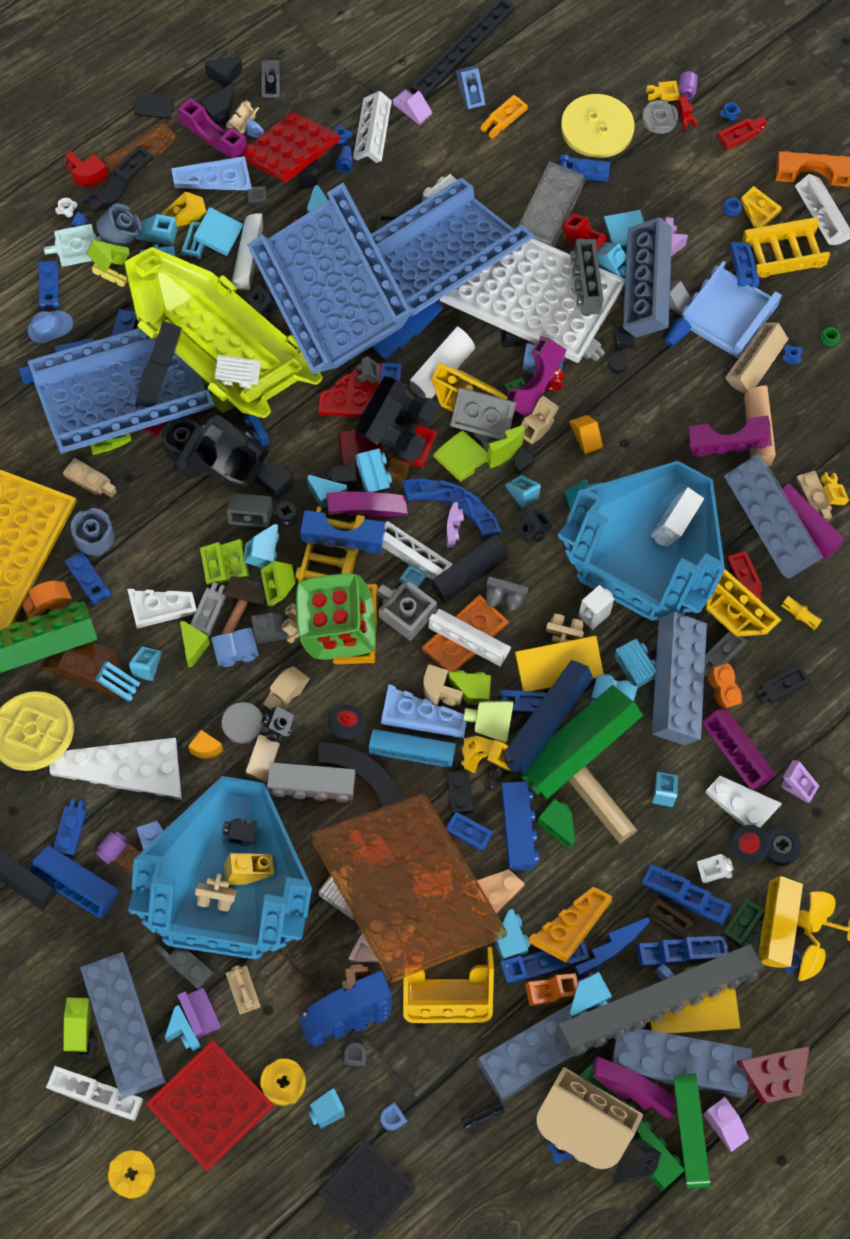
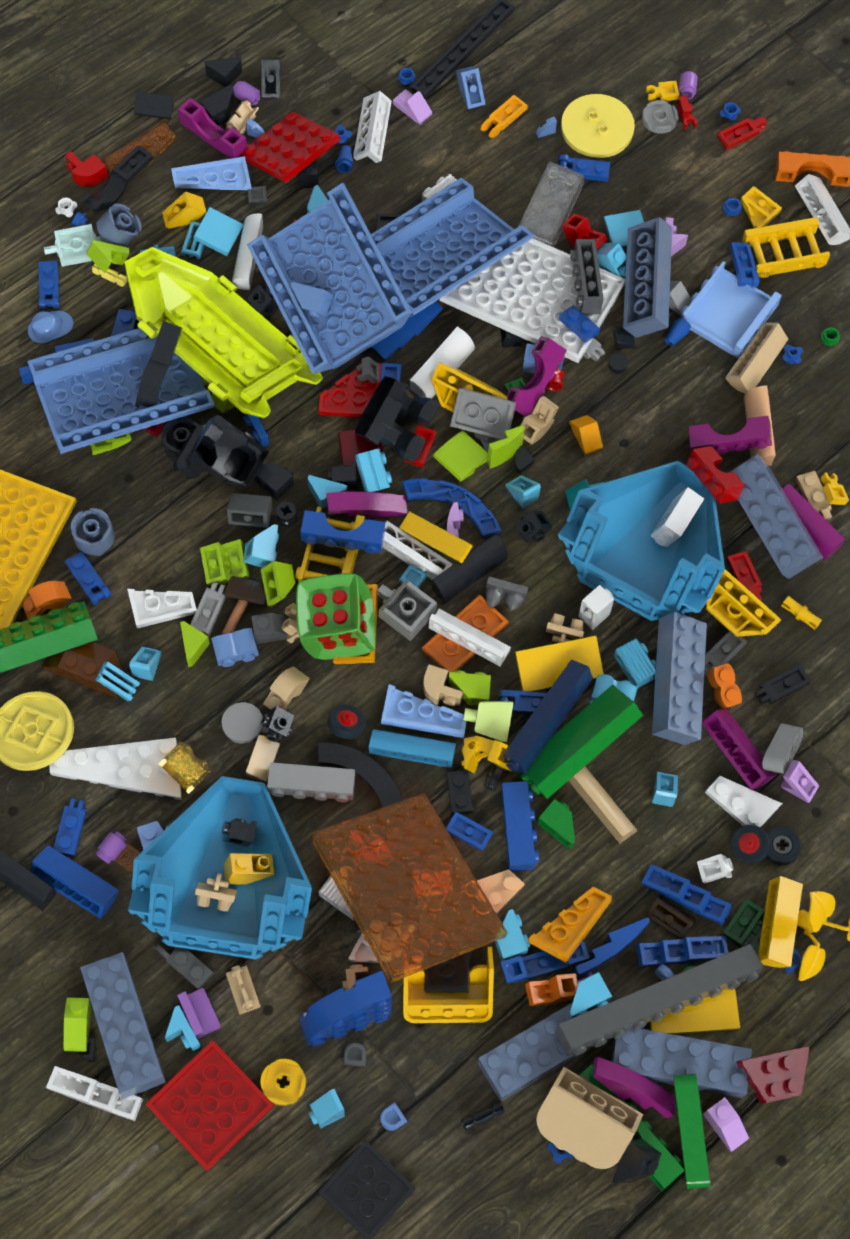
tan hinge [63,458,117,498] -> none
yellow plate [108,1150,155,1199] -> none
medium azure slope [136,214,177,246] -> none
light orange brick [188,730,223,759] -> none
white brick [215,355,261,388] -> none
clear orange tile [386,458,411,483] -> none
none -> clear yellow brick [159,742,211,793]
none -> medium lavender brick [233,81,260,106]
none -> medium blue slope [291,282,333,319]
none -> blue plate [398,68,416,85]
none -> yellow tile [399,511,473,563]
none -> black tile [424,948,472,993]
none -> medium blue tile [536,117,557,138]
none -> blue plate [558,305,600,343]
none -> red arch [687,446,745,504]
none -> light grey beam [763,723,803,774]

